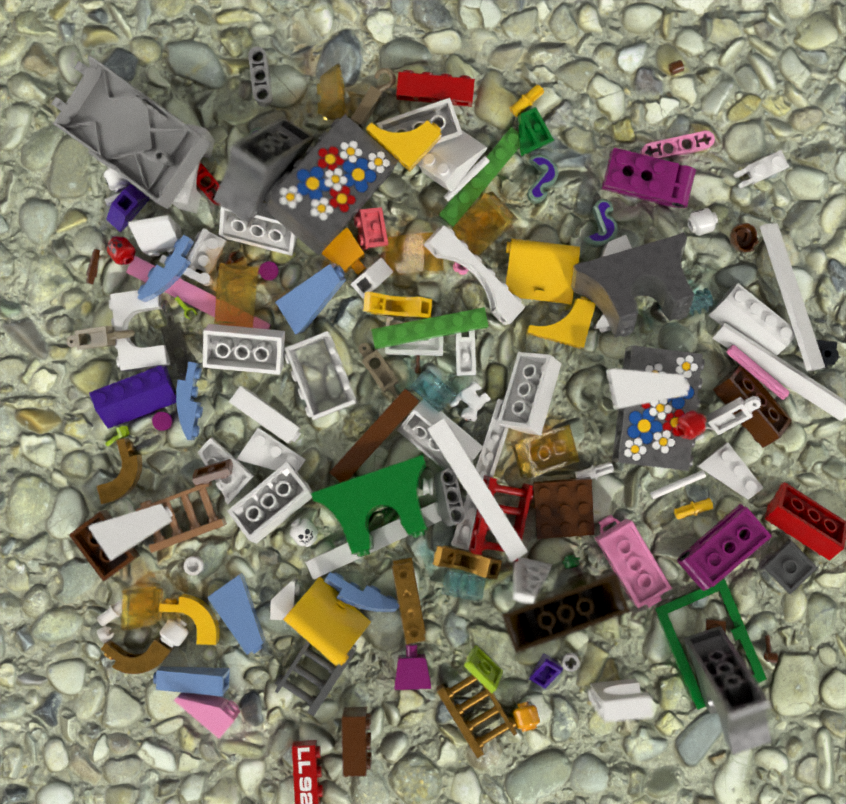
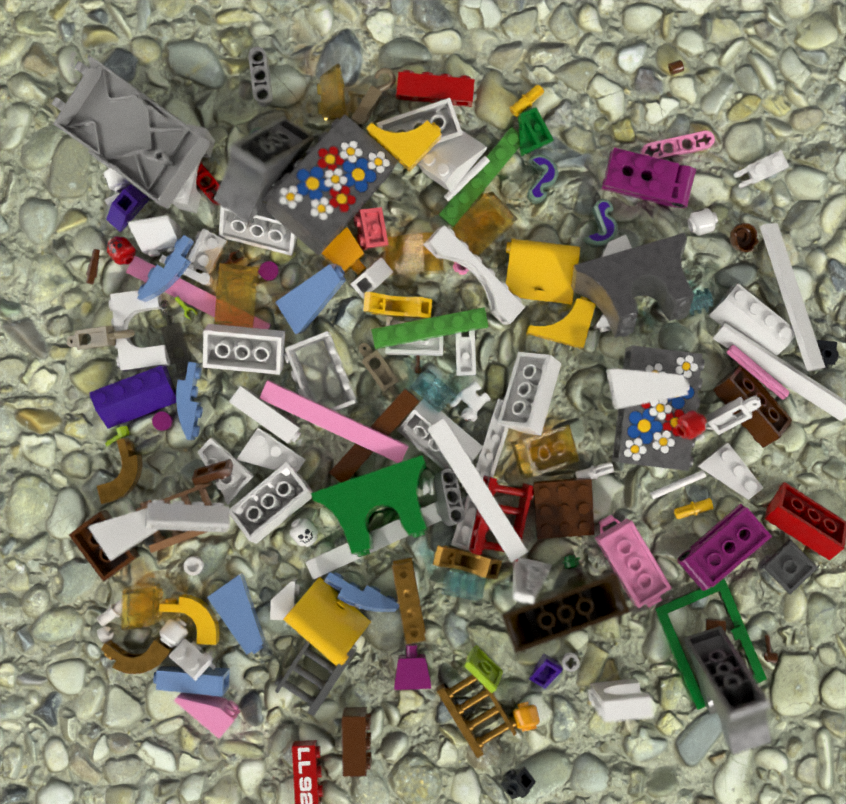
none -> white slope [146,500,230,532]
none -> white bracket [169,639,216,681]
none -> bright pink tile [259,380,409,463]
none -> black brick [501,766,536,799]

